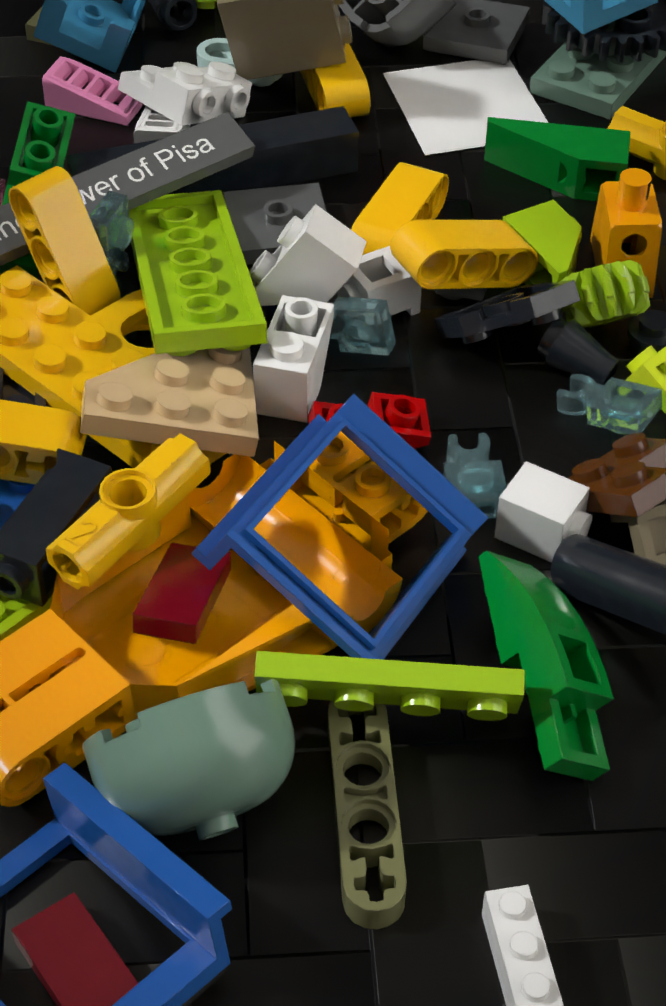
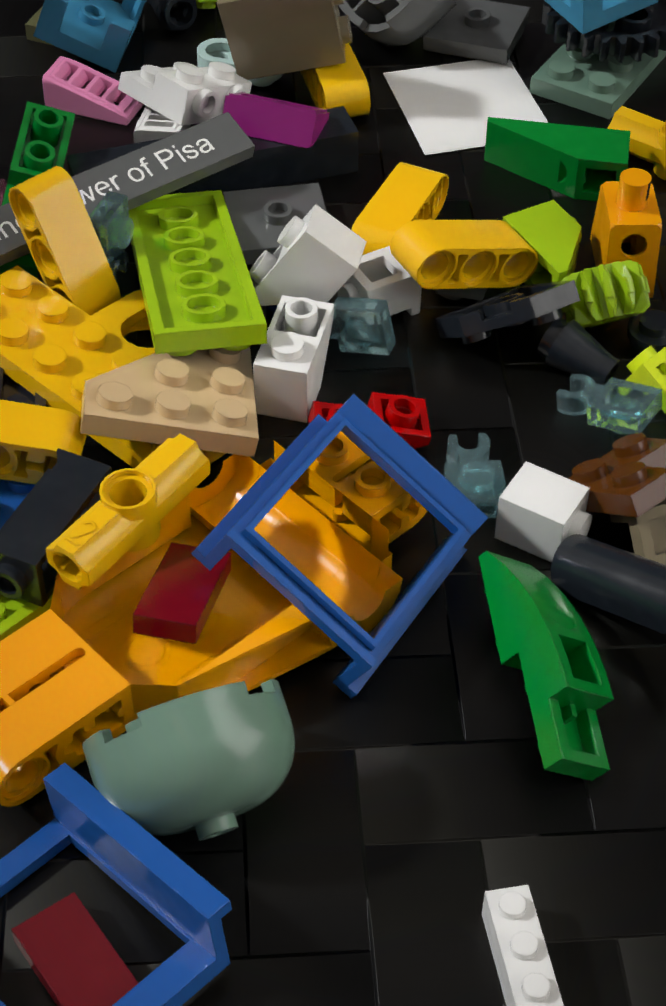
lime plate [254,651,525,721] -> none
olive beam [328,701,407,930] -> none
none -> magenta slope [223,92,330,148]

